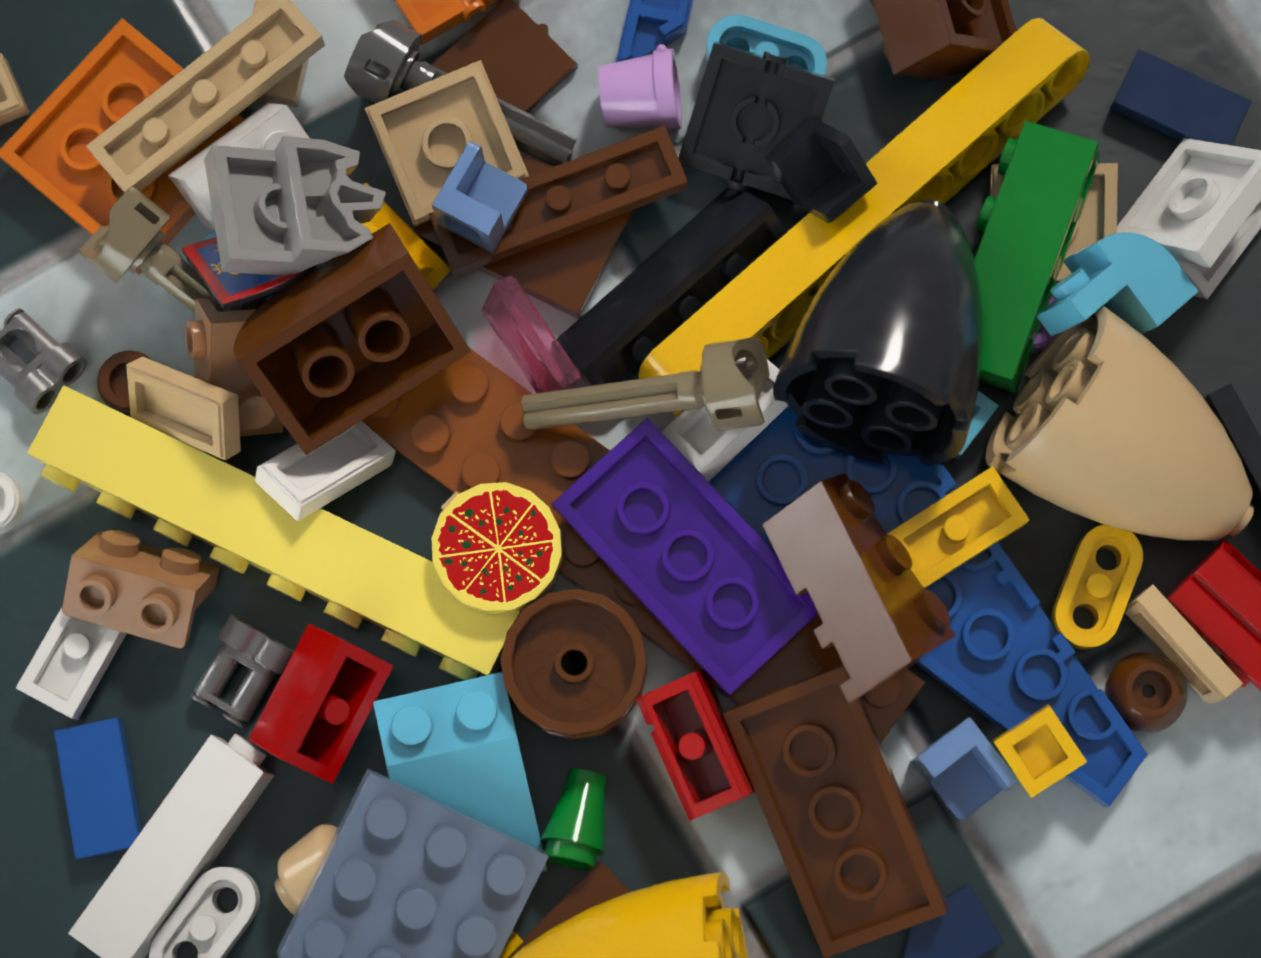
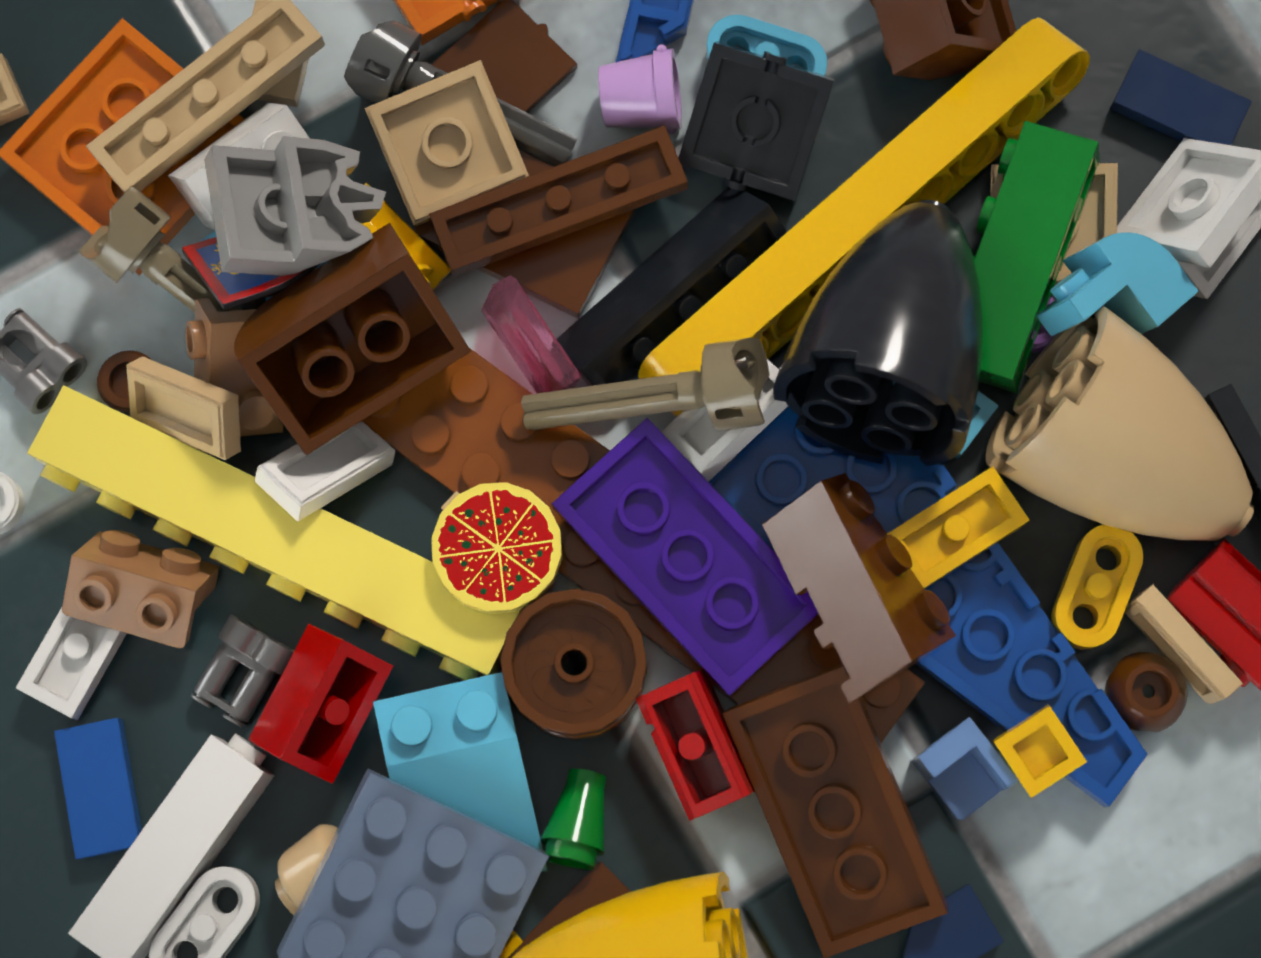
medium blue panel [432,141,528,253] -> none
black panel [764,117,878,223] -> none

